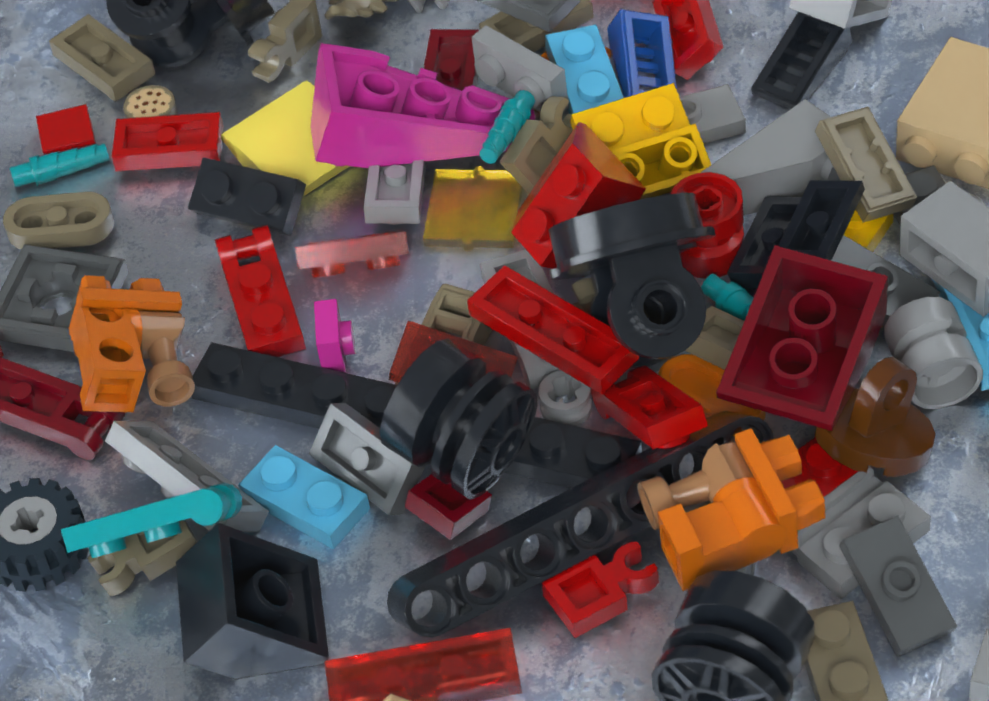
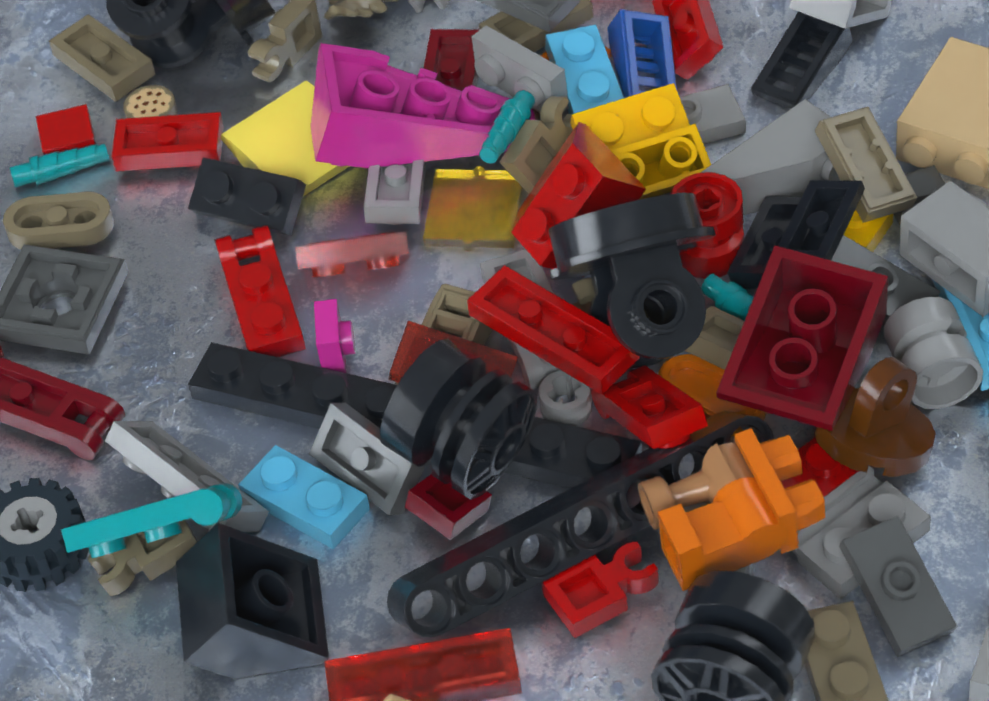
orange hips [69,275,195,412] -> none

